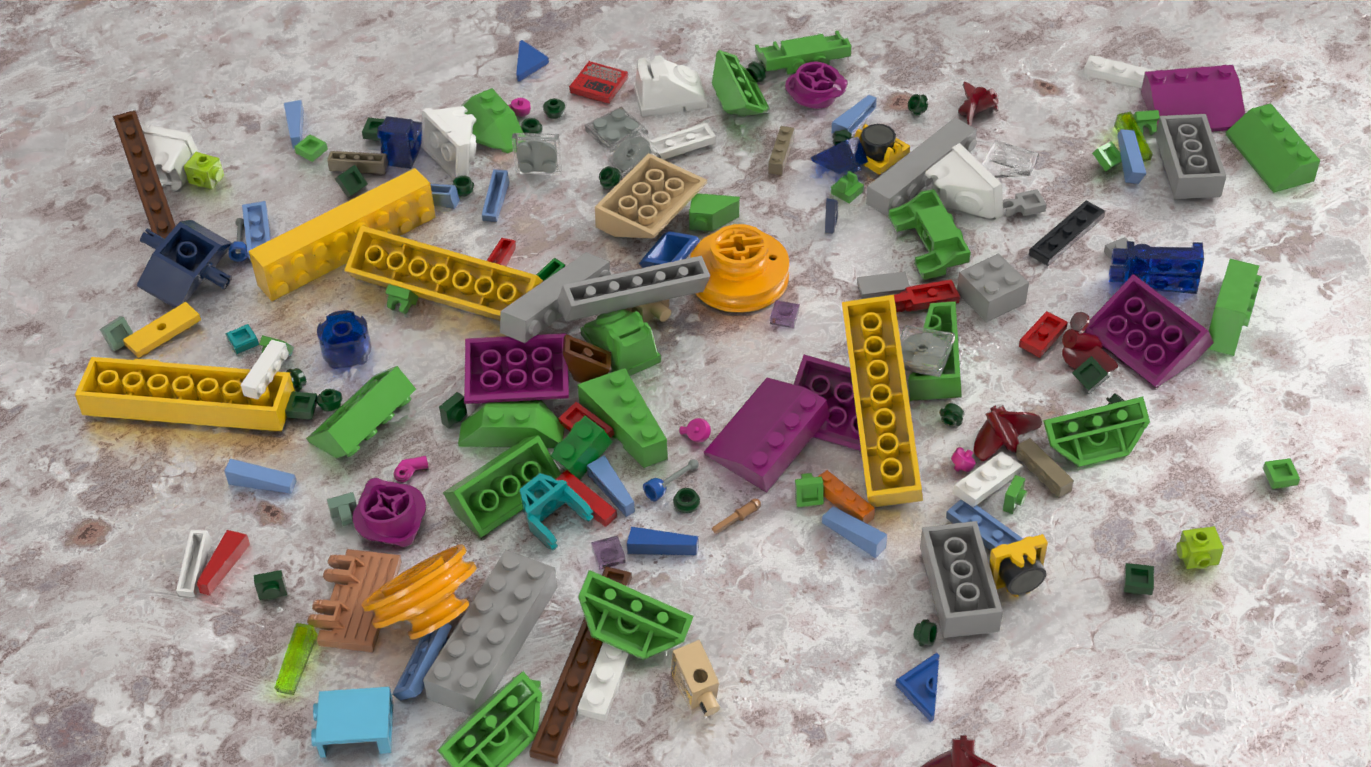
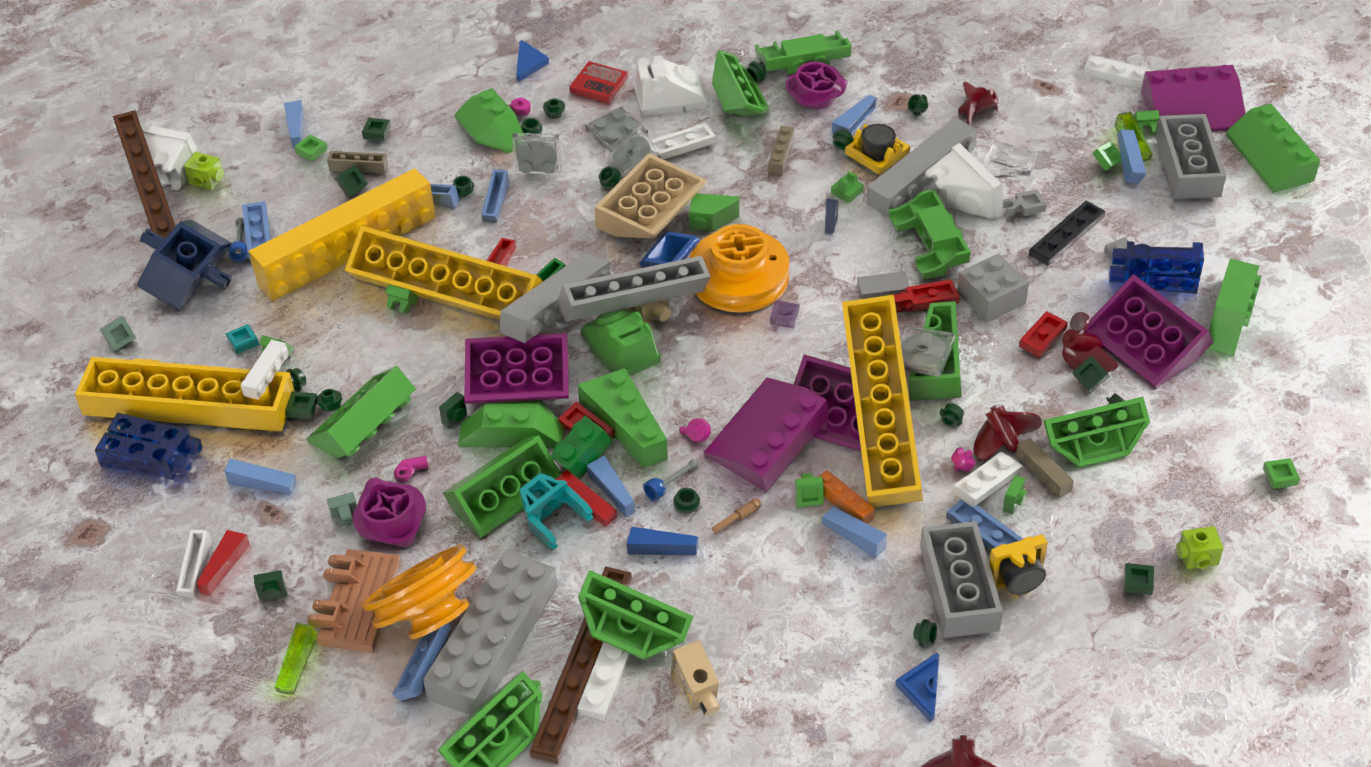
yellow tile [123,302,201,358] -> none
medium azure panel [311,687,393,758] -> none
clear blue brick [317,310,372,369] -> none
clear blue brick [377,116,422,169] -> none
white piece [421,106,477,180] -> none
reddish brown slope [563,334,611,383] -> none
clear purple plate [591,535,626,570] -> none
clear blue slope [810,137,868,174] -> none
none -> clear blue hips [95,412,203,480]

